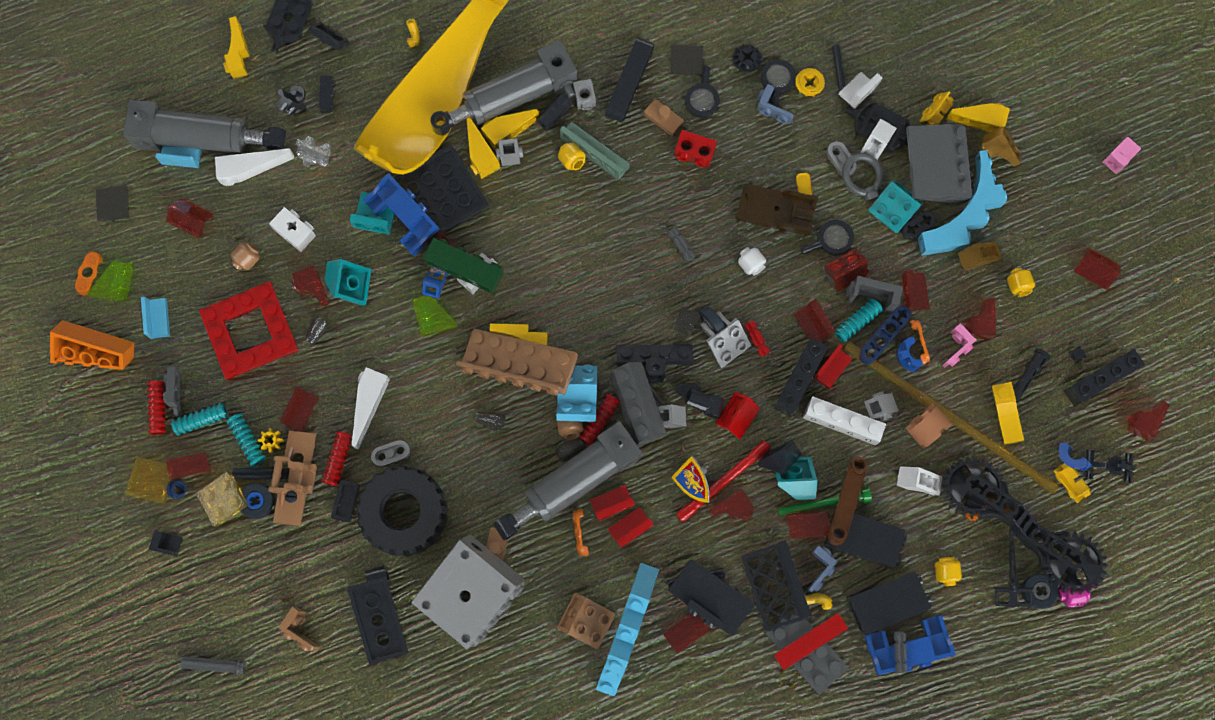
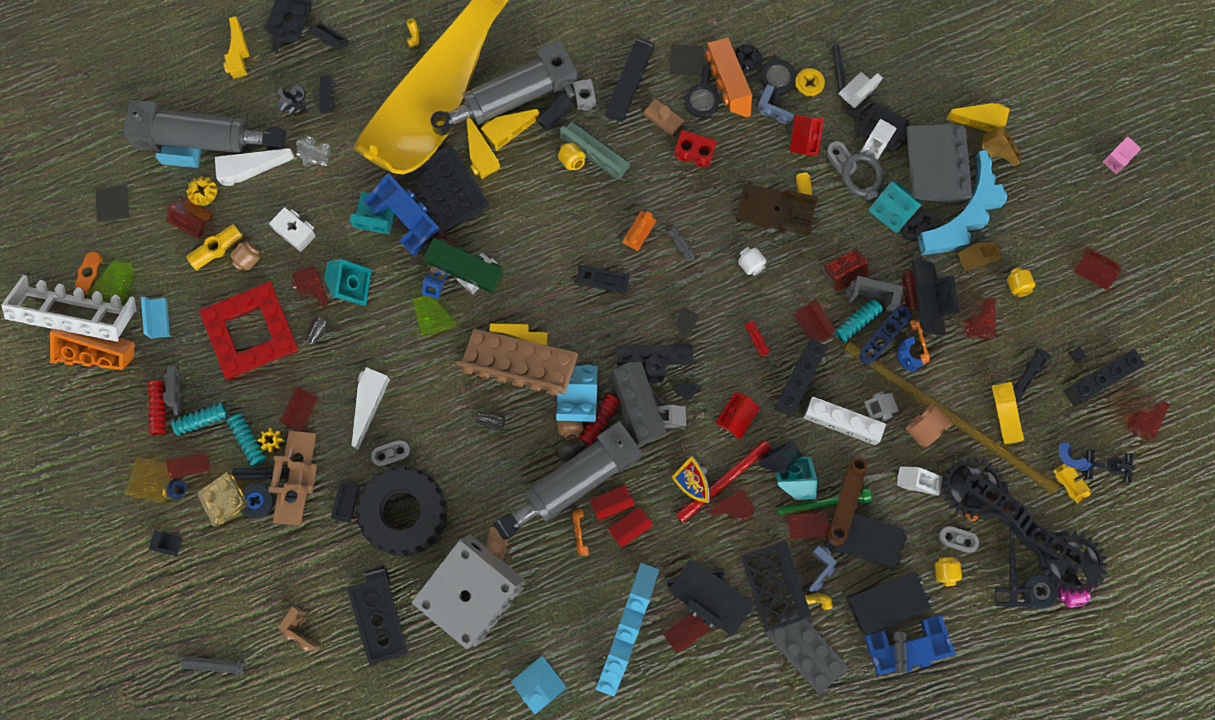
red piece [321,431,353,487] -> none
light grey brick [496,138,523,166] -> none
medium nougat bracket [557,593,615,649] -> none
black piece [684,388,725,418] -> none
light grey plate [699,306,751,368] -> none
red sticker [774,613,848,670] -> none
black piece [801,220,854,256] -> none
red panel [814,344,852,389] -> none
yellow hinge [919,91,954,125] -> none
bright pink bracket [942,323,976,368] -> none
none -> white window [1,275,137,342]
none -> yellow gear [186,176,217,206]
none -> yellow piece [186,224,244,271]
none -> medium azure slope [511,656,567,714]
none -> black plate [574,265,630,294]
none -> orange hinge [622,211,657,251]
none -> orange wedge [705,38,752,117]
none -> red panel [790,115,824,155]
none -> black bracket [911,259,960,336]
none -> light grey plate [939,526,979,553]

